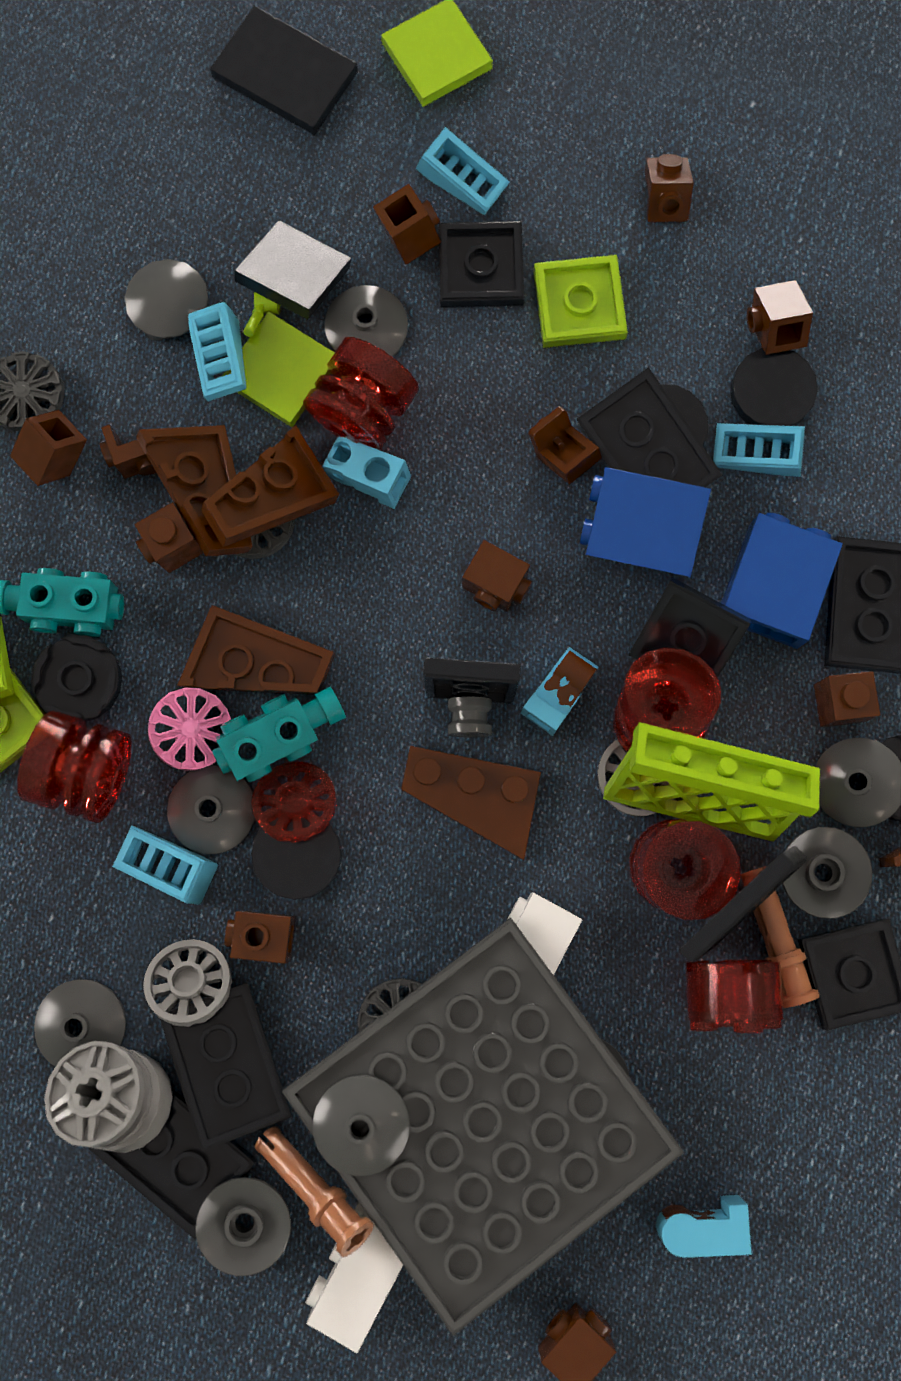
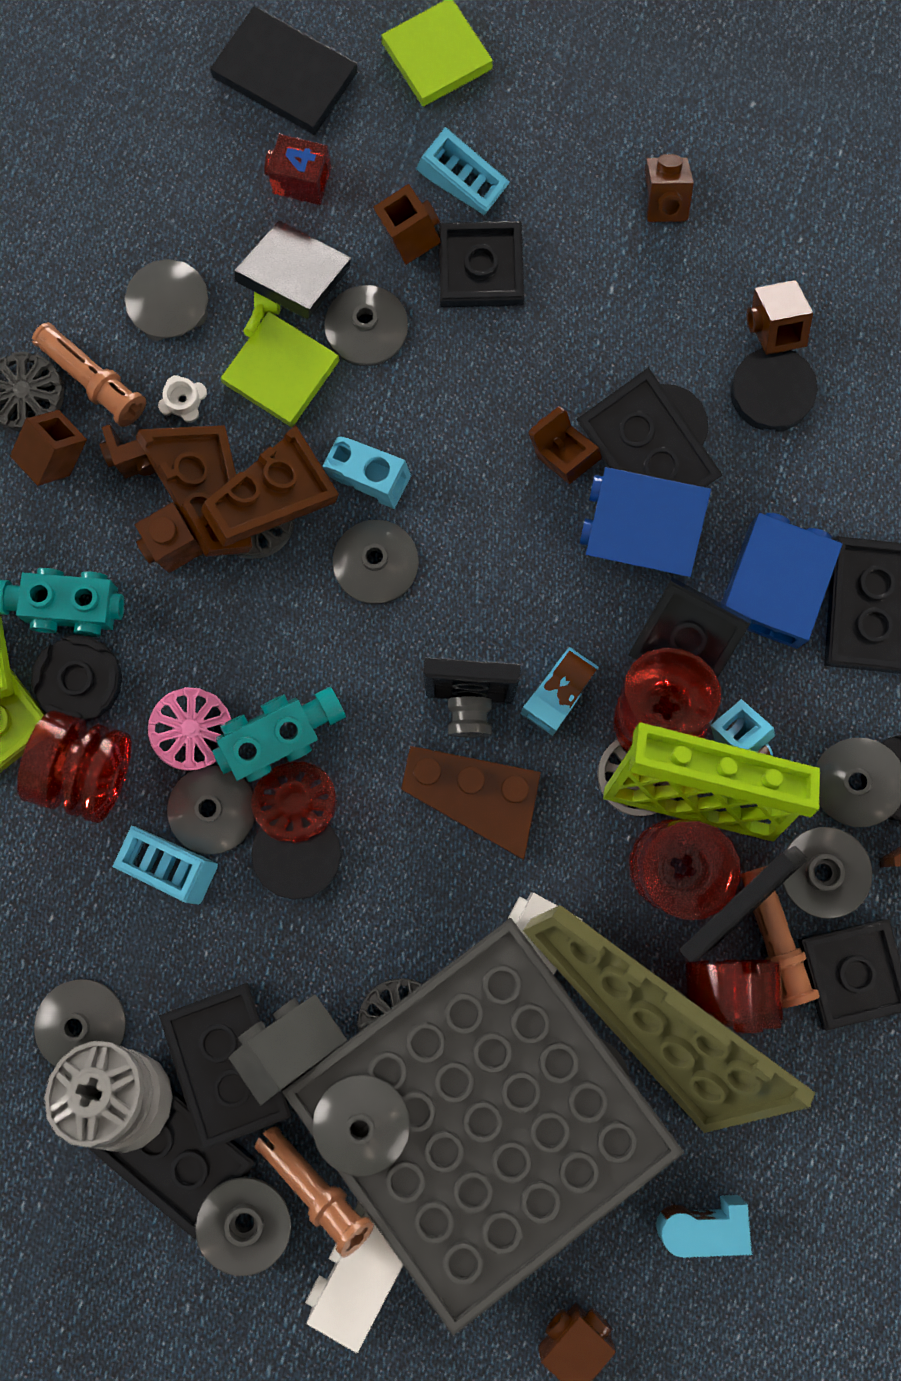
light grey wheel [143,939,232,1027] -> none
reddish brown wing [177,605,335,695] -> none
medium azure slope [188,302,247,401] -> none
reddish brown brick [225,911,296,964] -> none
clear red wheel [303,337,419,451] -> none
reddish brown brick [462,540,533,612] -> none
lime tile [533,255,628,348] -> none
medium azure slope [713,423,805,477] -> none
reddish brown brick [814,671,881,727] -> none
none -> nougat pin [32,323,146,427]
none -> white plate [158,376,207,423]
none -> dark grey brick [229,994,347,1106]
none -> clear red brick [264,134,331,205]
none -> dark grey dish [333,520,419,604]
none -> olive wing [523,905,815,1133]
none -> medium azure leg [711,699,775,756]

